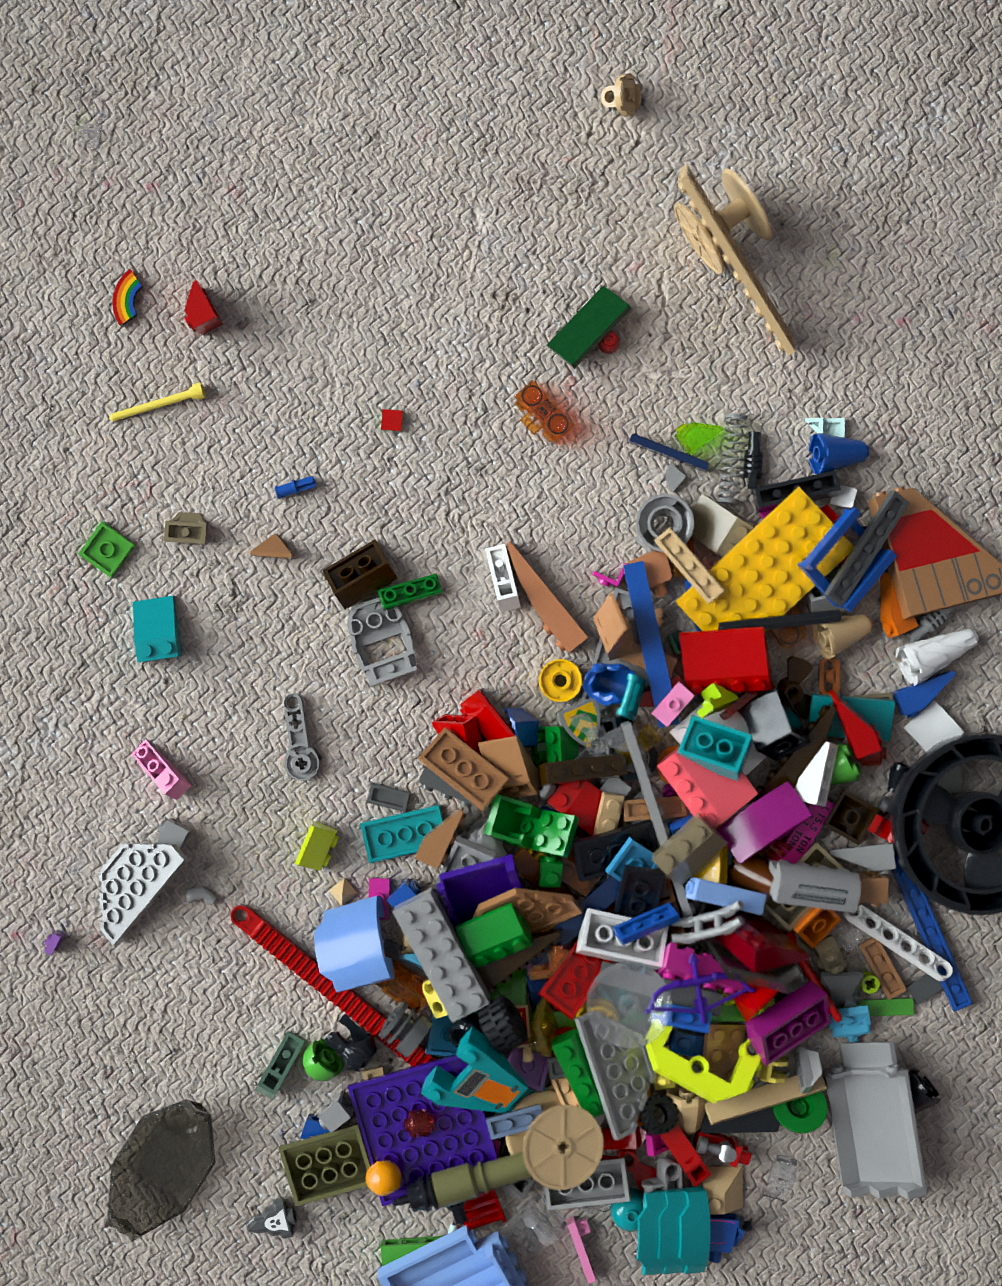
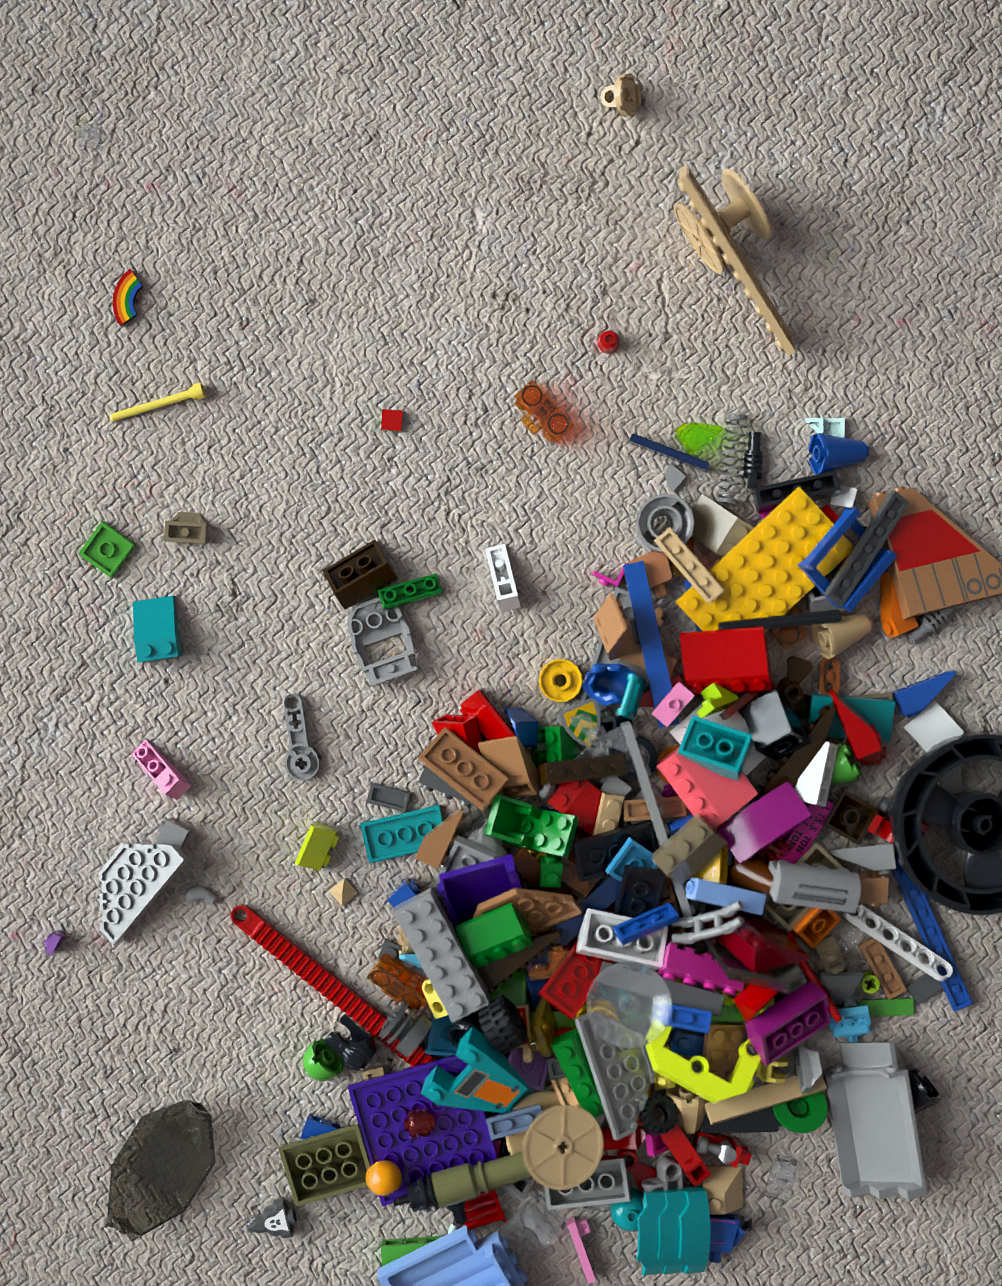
red slope [184,280,223,336] -> none
medium nougat slope [250,533,294,559] -> none
sand green slope [255,1031,305,1100] -> none
blue axle [275,476,316,499] -> none
medium blue slope [314,896,395,992] -> none
light grey brick [318,1091,354,1133] -> none
dark pink plate [369,877,390,920] -> none
nougat slope [507,541,588,653] -> none
dark green tile [547,286,632,369] -> none
clear yellow slope [614,723,662,765] -> none
dark purple piece [644,954,756,1024] -> none
dark green slope [667,630,682,654] -> none
black cone [887,762,910,793] -> none
white cone [896,629,979,686] -> none

